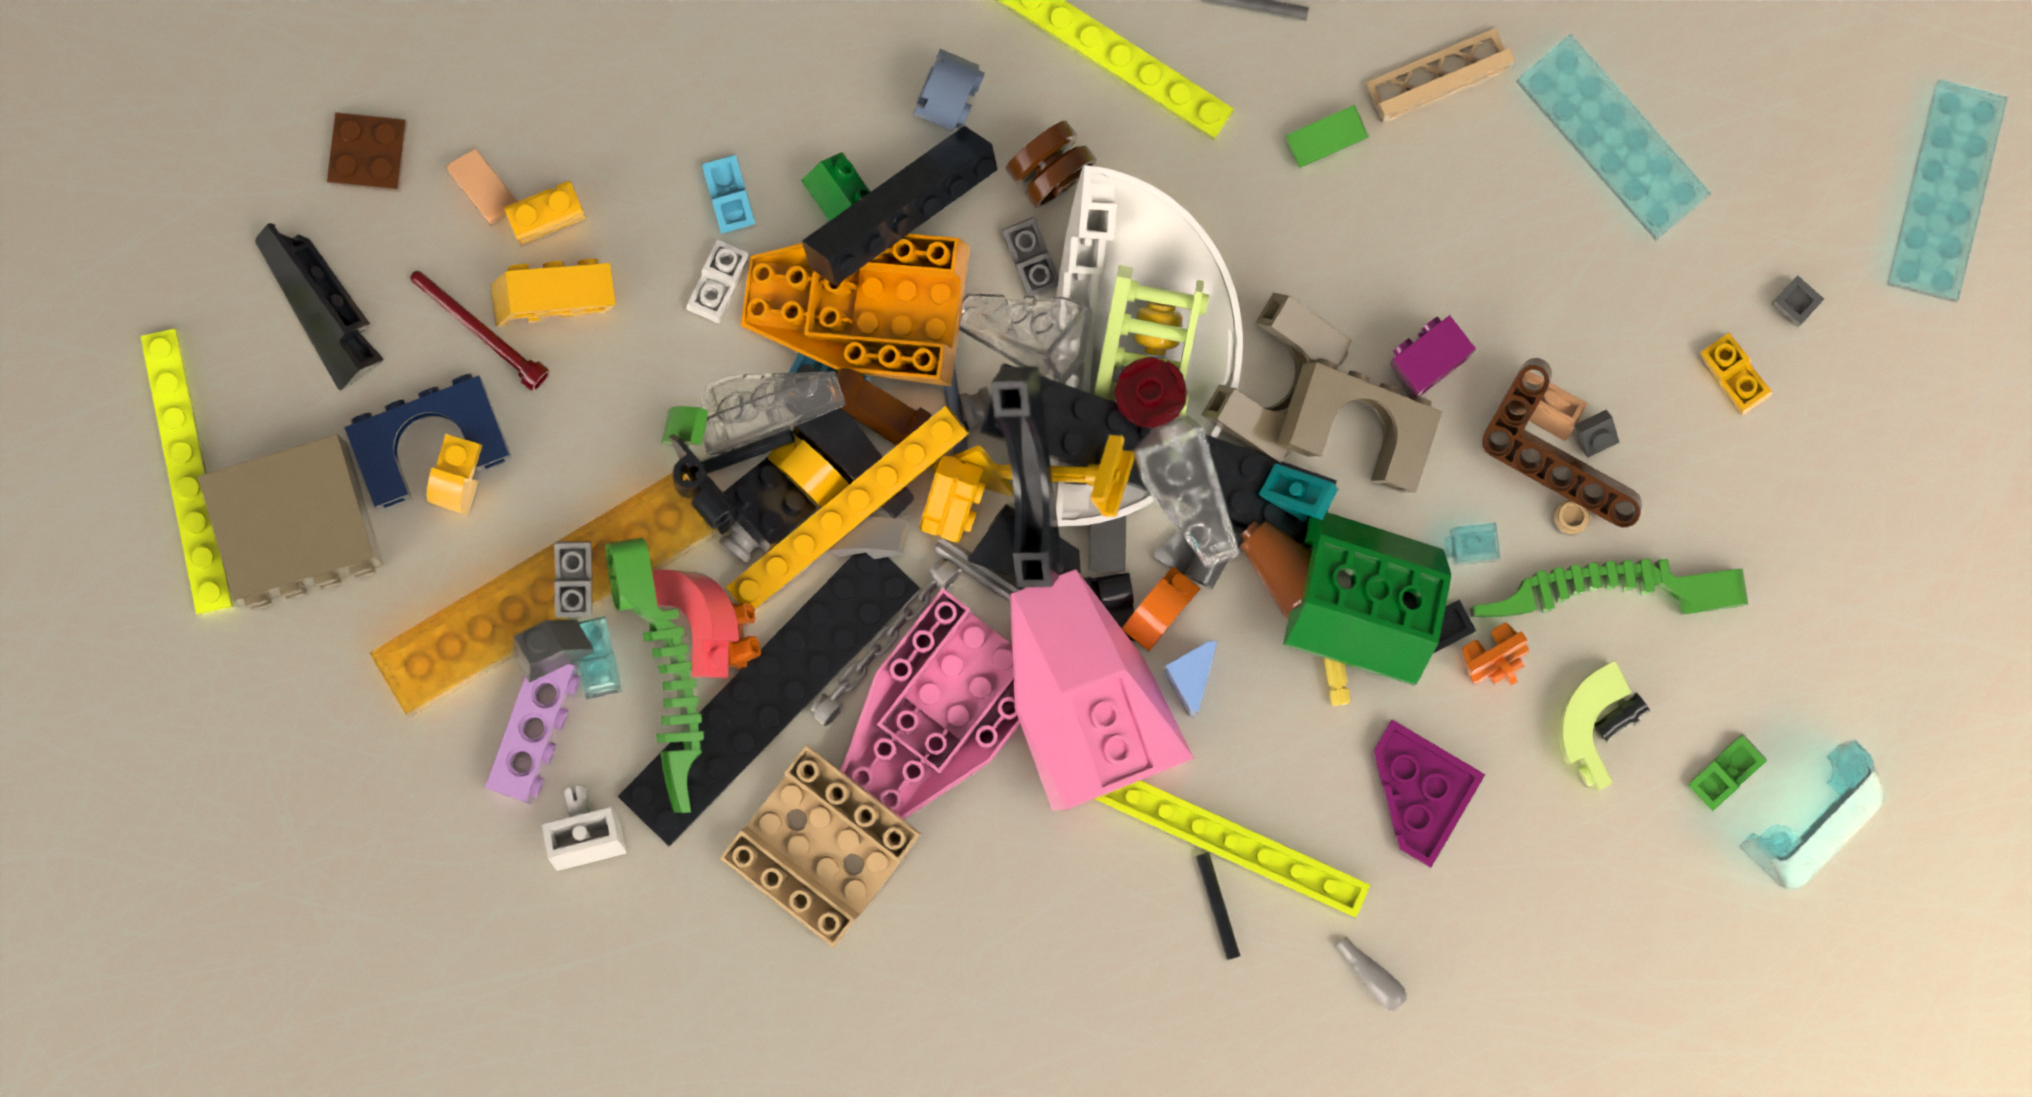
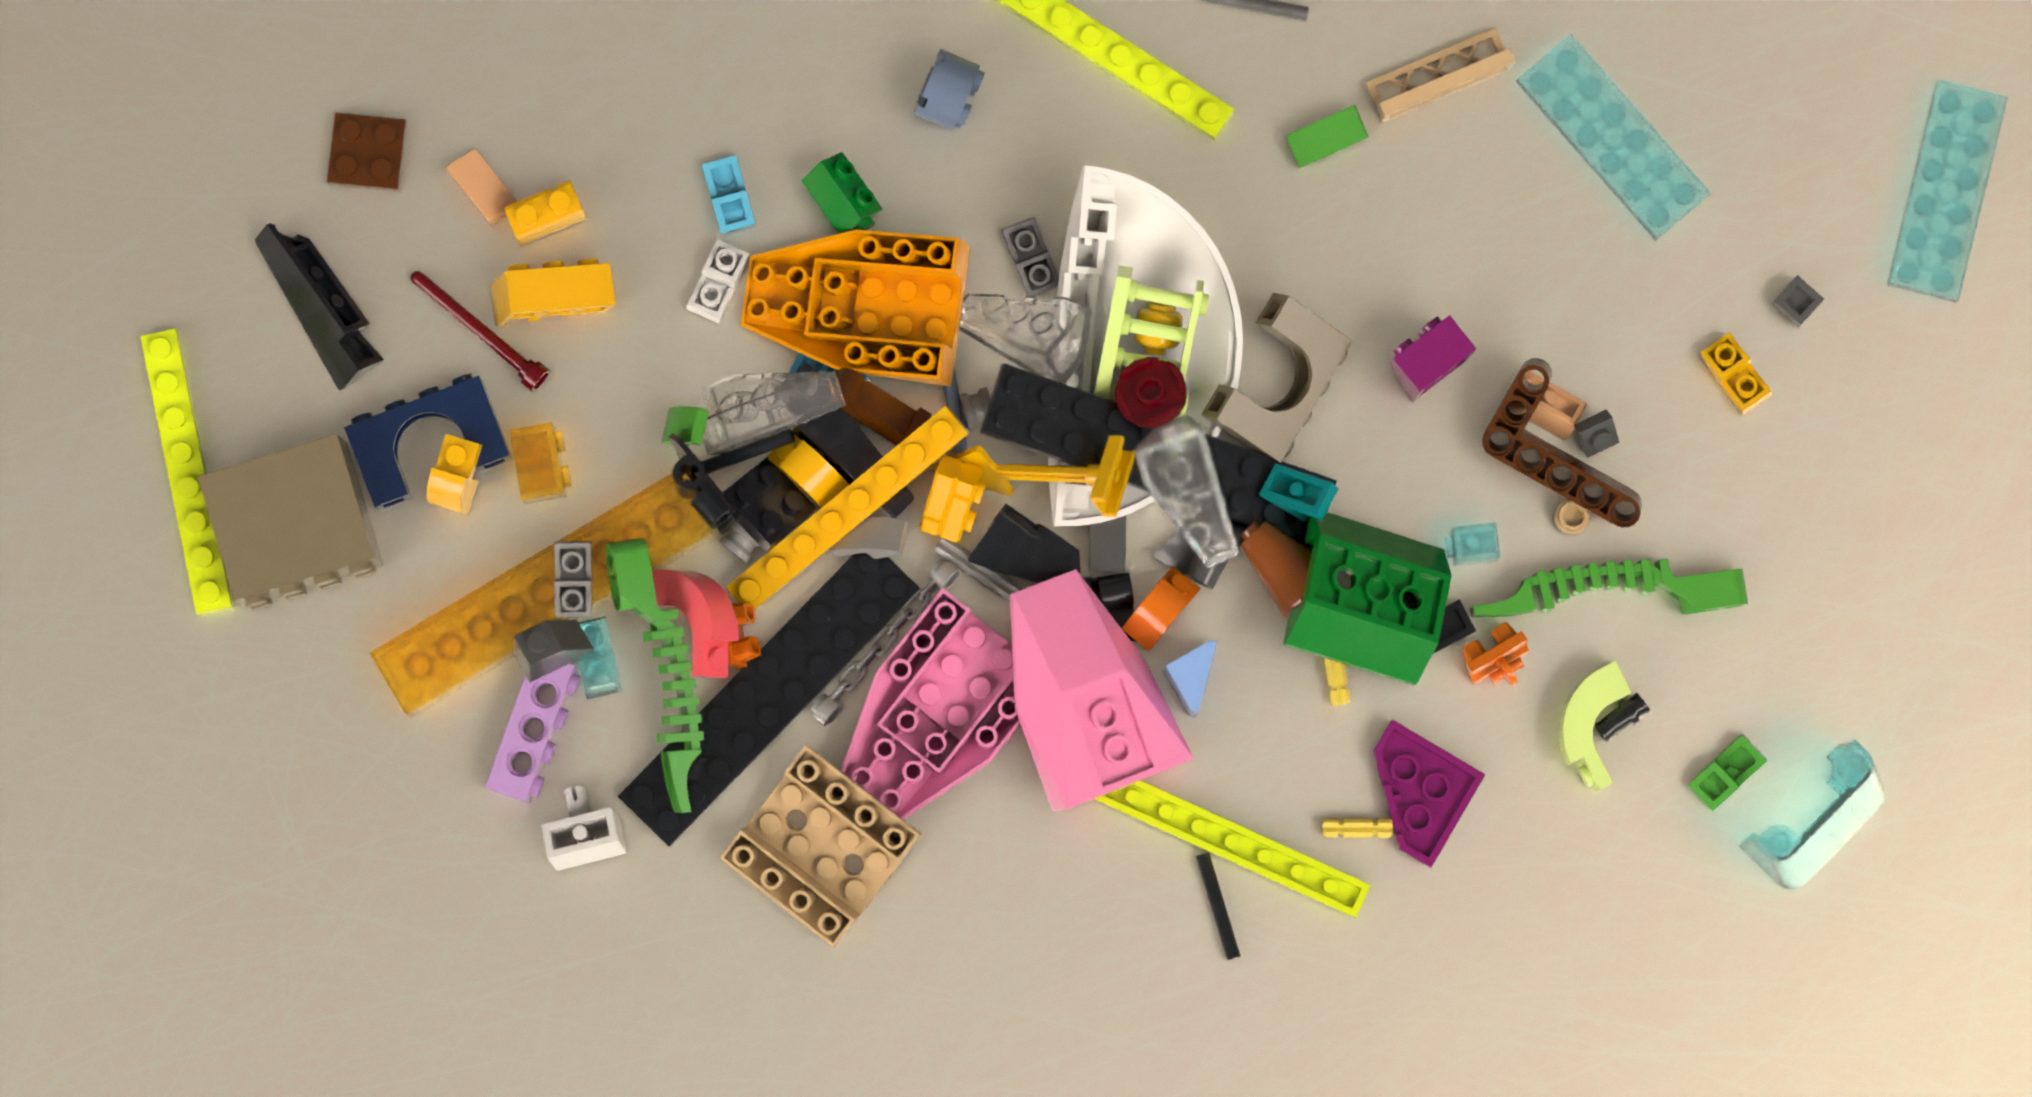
black brick [802,125,998,286] -> none
black arch [991,366,1064,587] -> none
reddish brown wheel [1005,120,1097,209] -> none
dark tan arch [1276,358,1442,493] -> none
light grey piece [1336,937,1407,1011] -> none
none -> clear yellow brick [509,422,572,504]
none -> light yellow axle [1322,818,1393,838]

